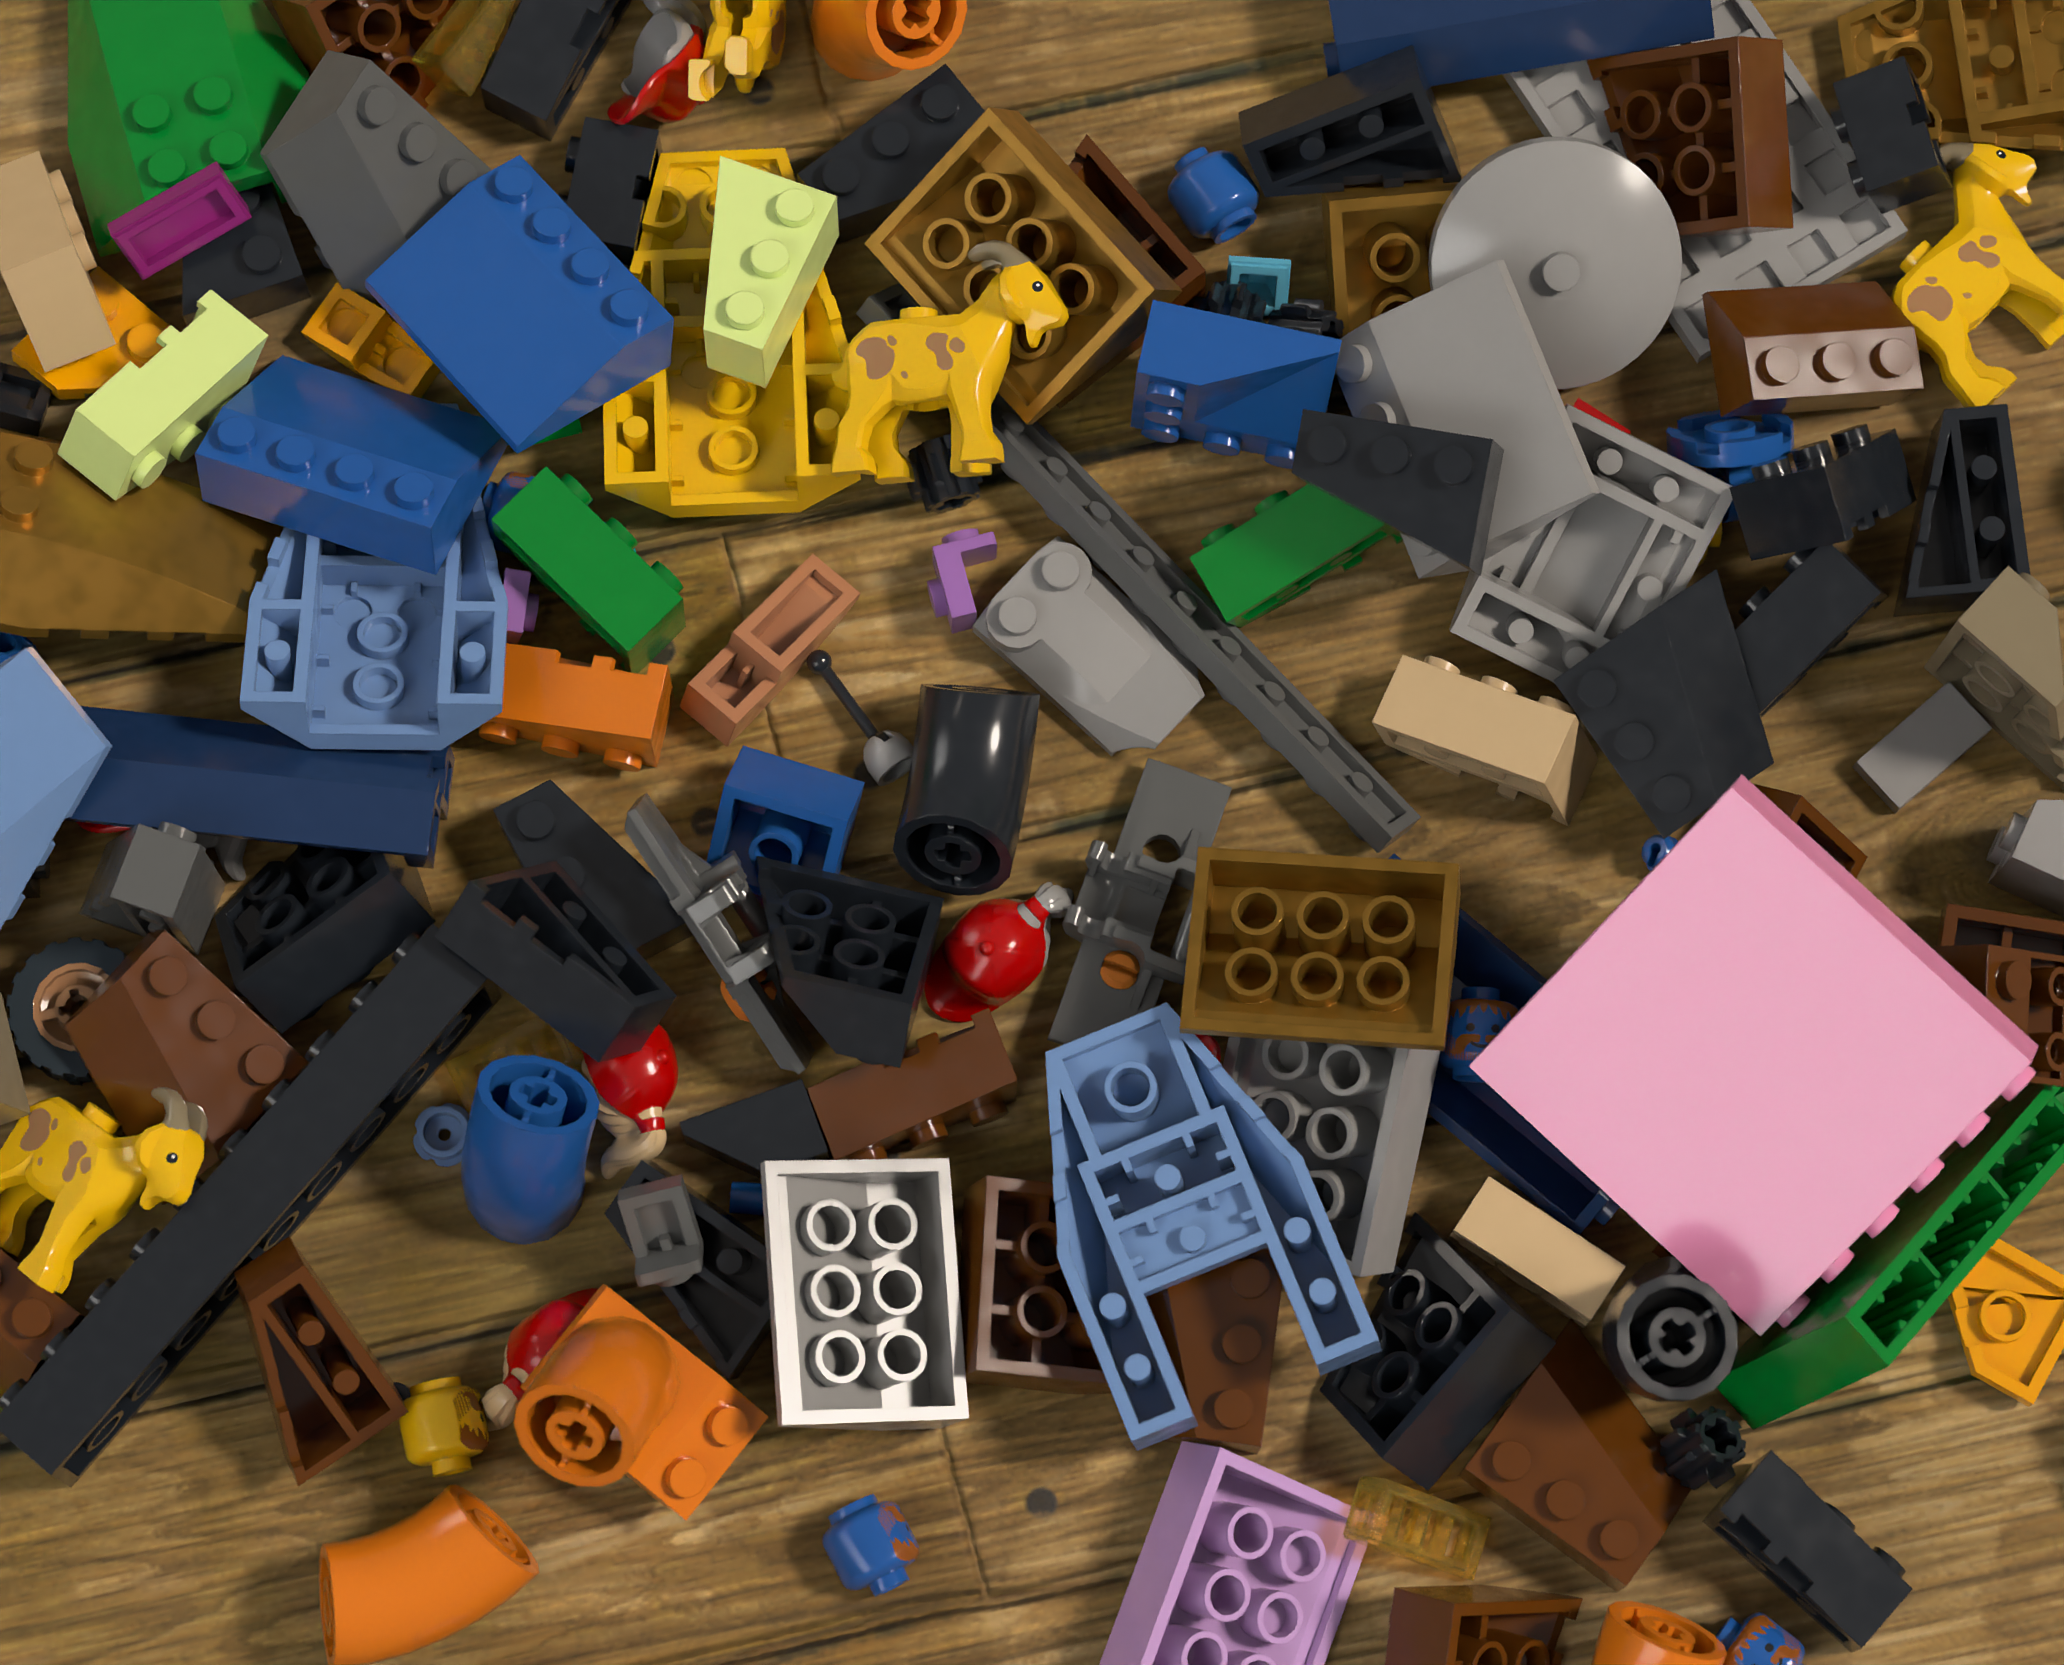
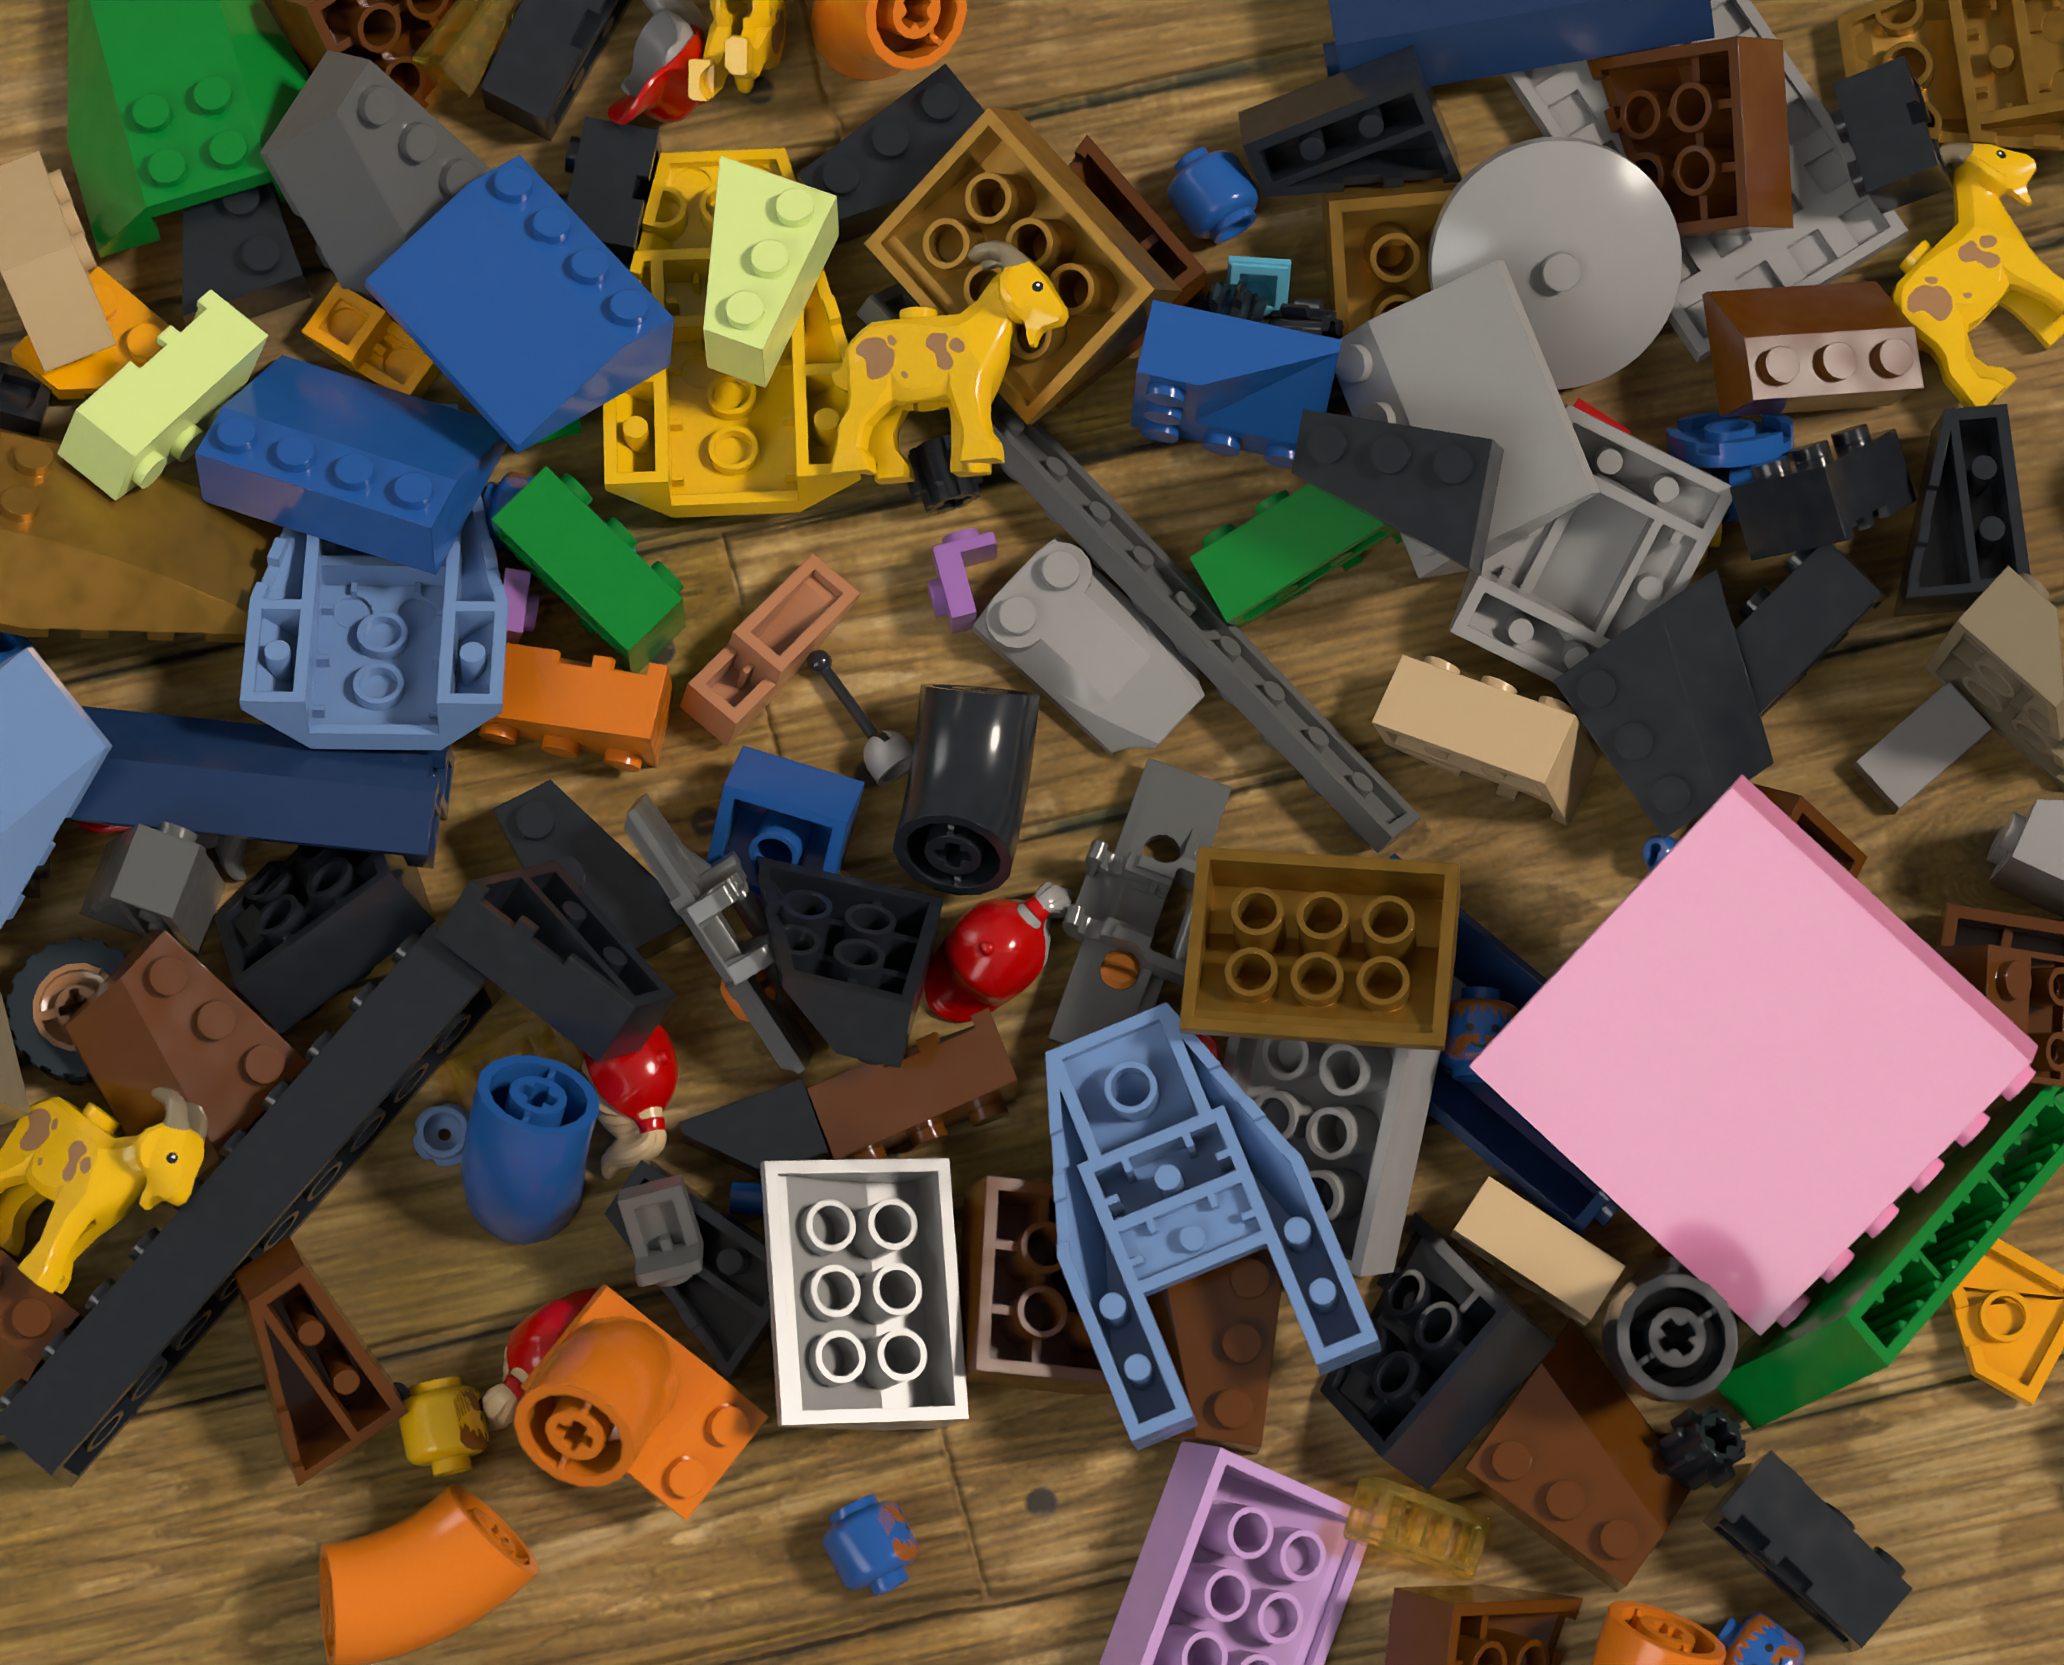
magenta tile [107,161,252,280] -> none

